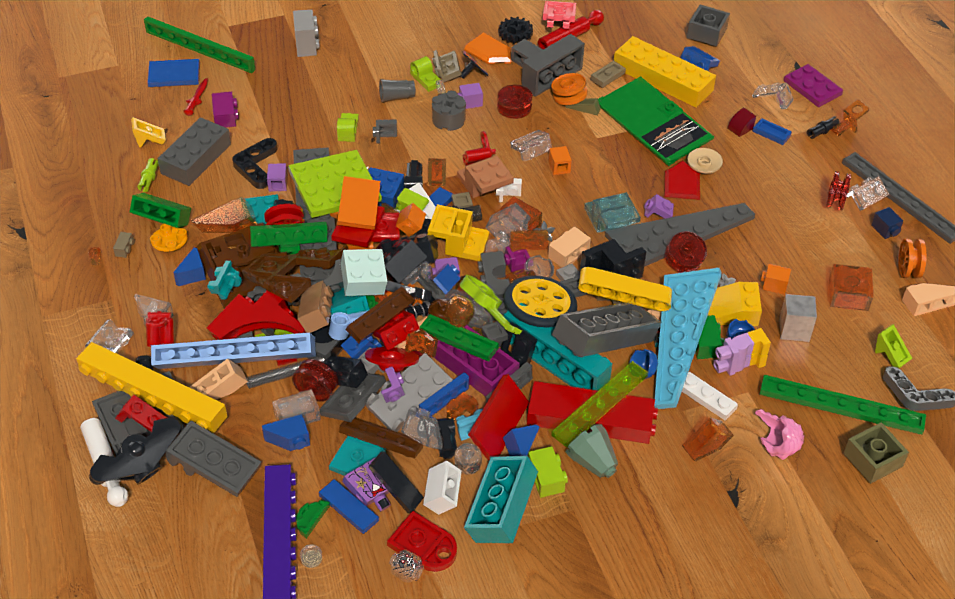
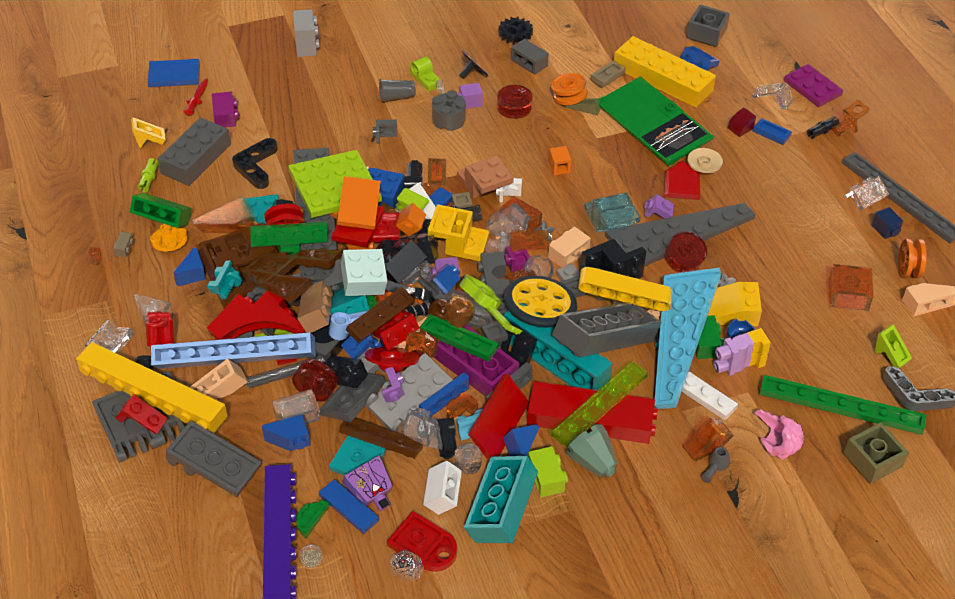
white piece [80,418,128,507] -> none
black piece [89,418,181,485] -> none
green plate [144,16,255,73] -> none
medium lavender brick [267,163,287,192] -> none
lime plate [337,113,359,142] -> none
black tile [368,451,424,513] -> none
dark tan bracket [432,50,462,82] -> none
red piece [463,131,496,166] -> none
orange tile [464,32,511,64] -> none
clear bracket [510,130,552,161] -> none
dark grey brick [522,34,585,97] -> none
red piece [538,10,604,49] -> none
coral tile [543,1,576,29] -> none
blue hair [629,349,658,379] -> none
orange brick [761,264,791,295] -> none
flat silver piece [779,294,817,342] -> none
clear red wheel [826,171,851,211] -> none
none -> dark grey bar [701,447,730,483]

